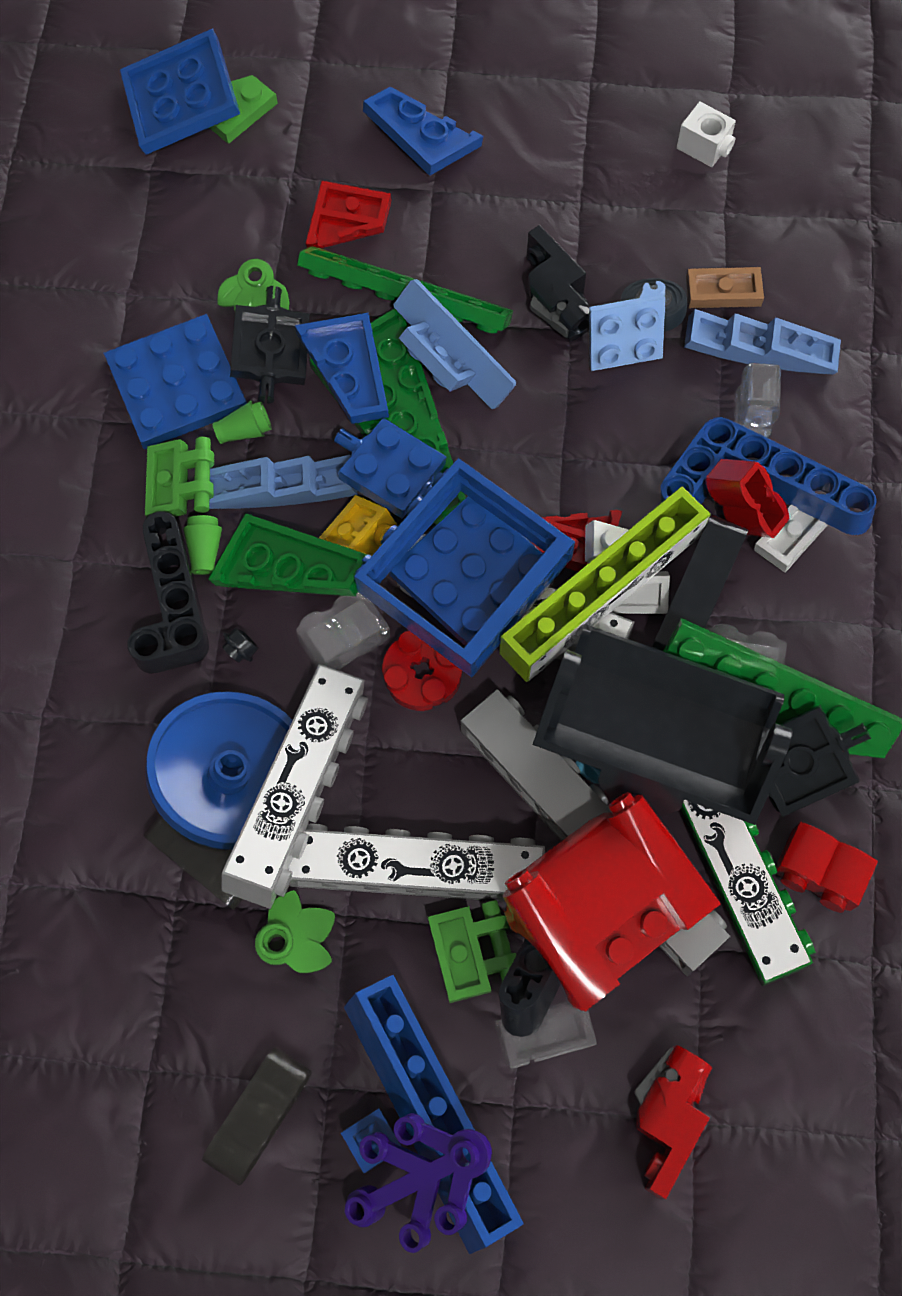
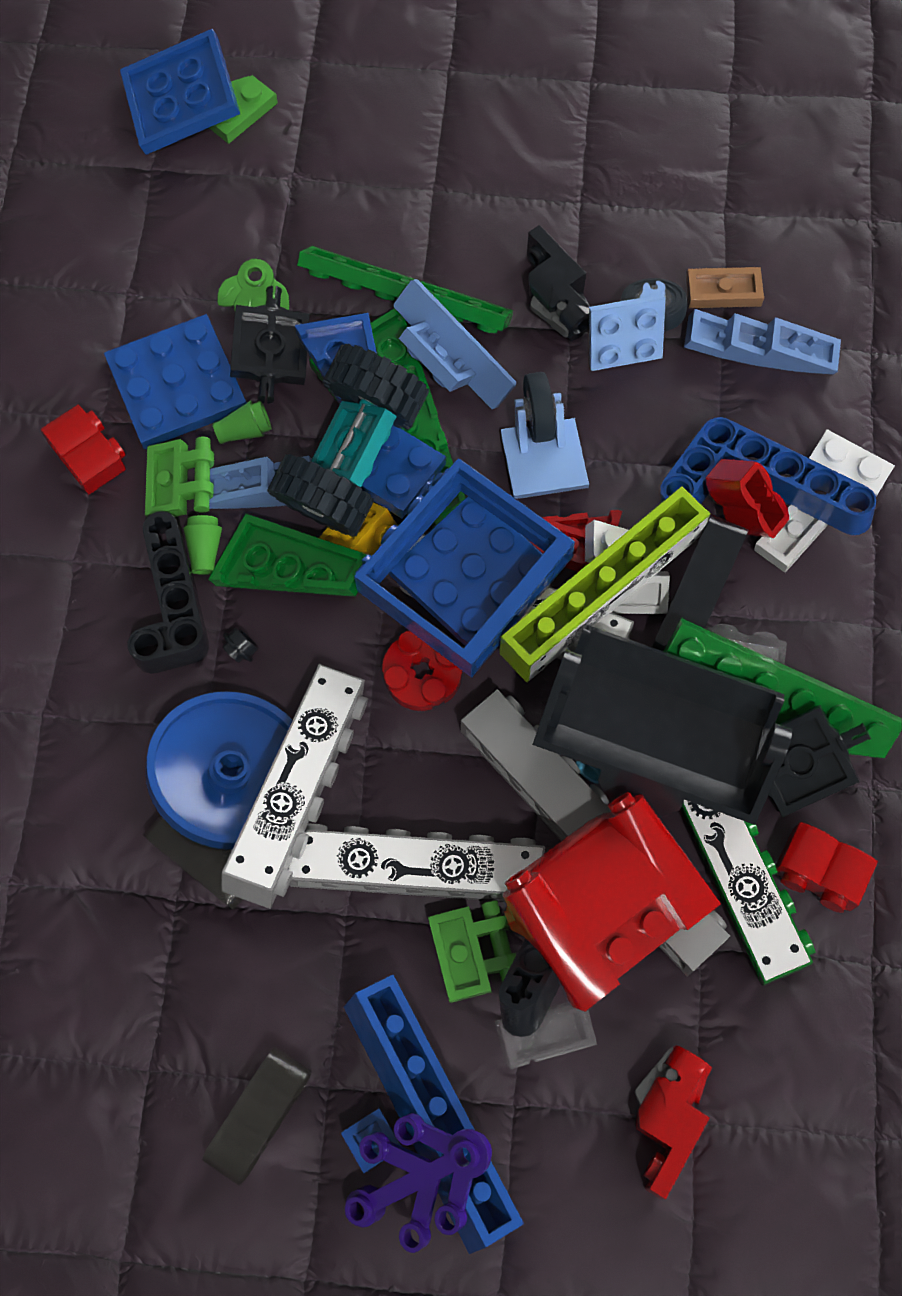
bright green plate [255,890,335,974] -> none
clear brick [296,592,390,670] -> none
red wing [306,181,392,248] -> none
blue wing [363,87,483,176] -> none
white brick [677,101,736,167] -> none
clear brick [734,363,781,439] -> none
none -> red brick [40,404,126,495]
none -> black plate [267,344,429,537]
none -> light blue plate [501,372,589,499]
none -> white plate [809,430,895,496]

